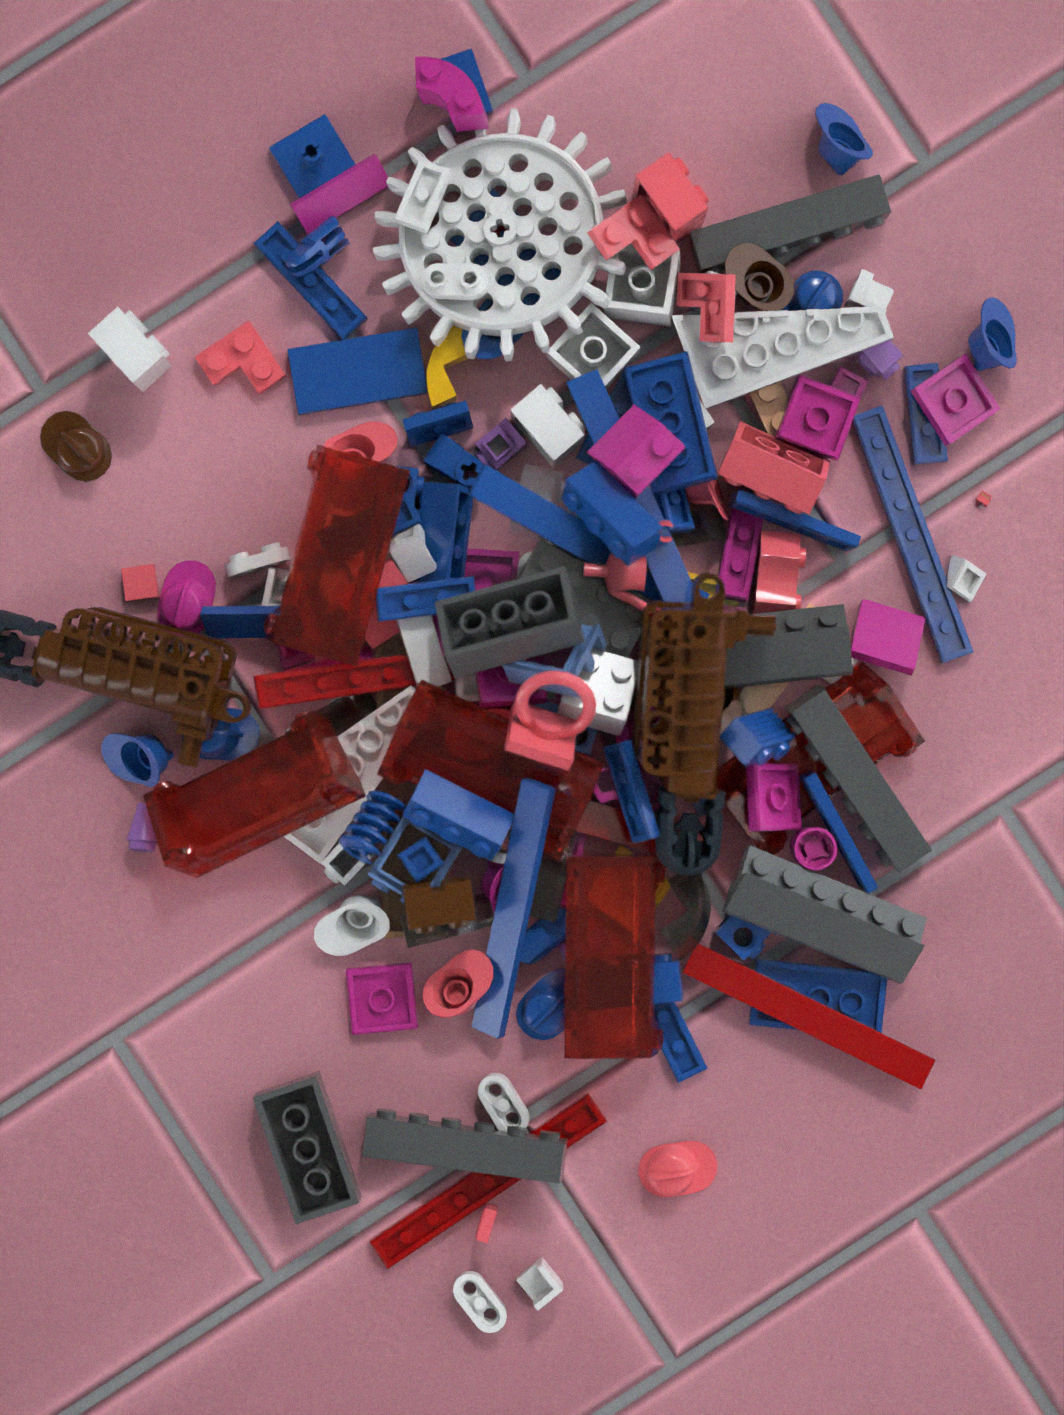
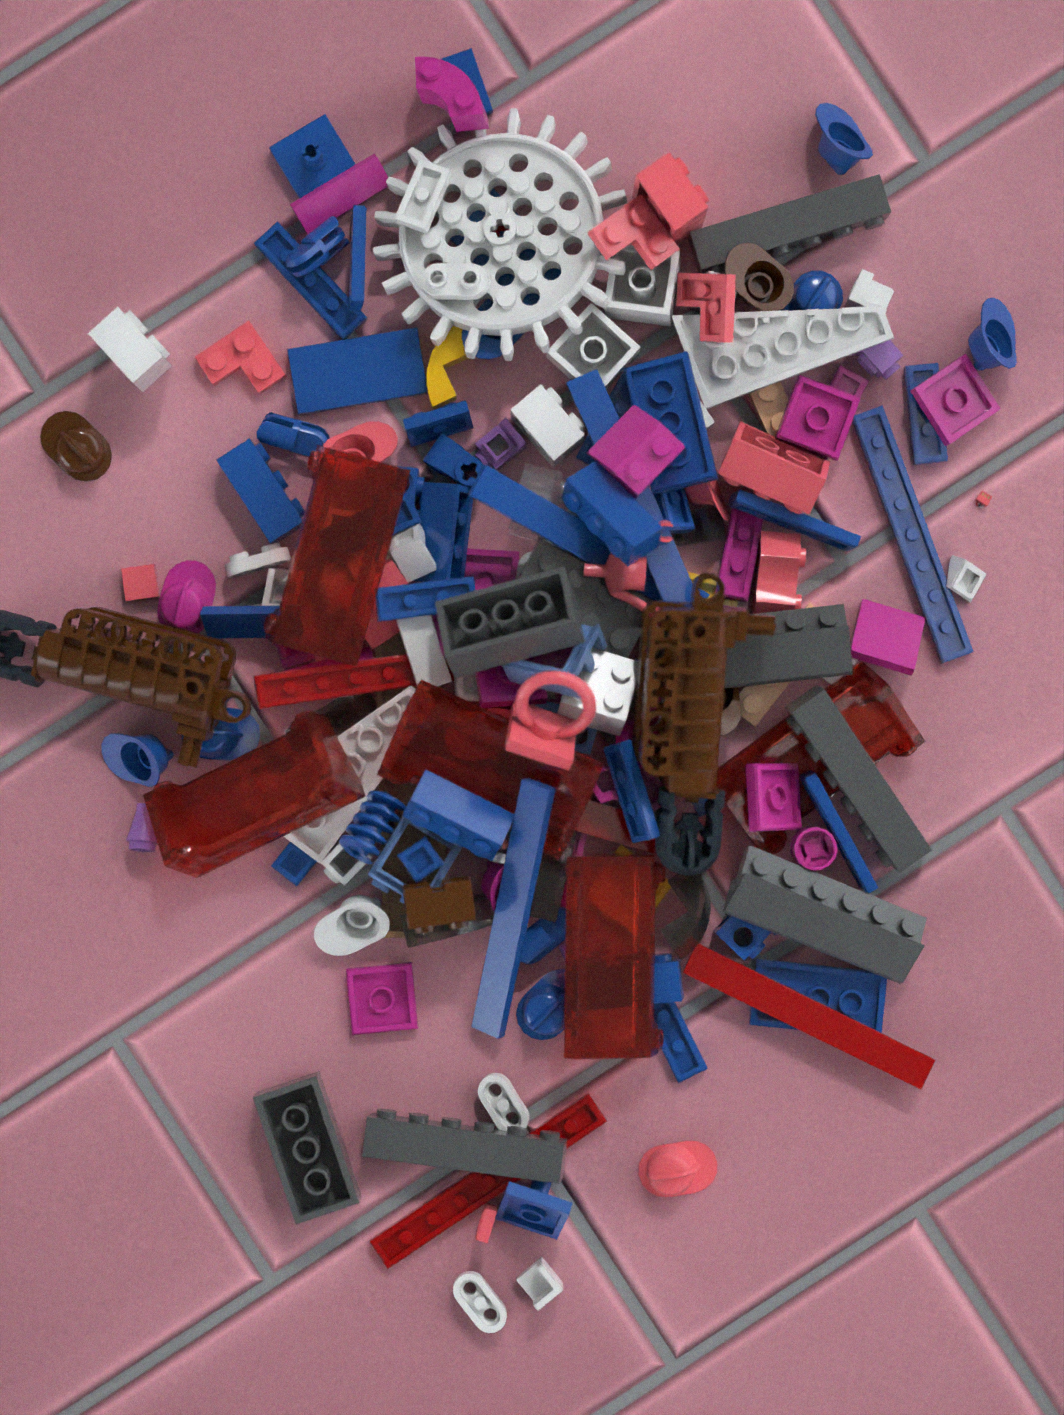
coral piece [423,949,493,1018] -> none
blue brick [720,708,795,767] -> none
none -> blue brick [216,438,307,544]
none -> blue arm [256,412,330,458]
none -> blue tile [271,842,317,887]
none -> blue tile [349,205,367,311]
none -> blue tile [495,1180,573,1240]

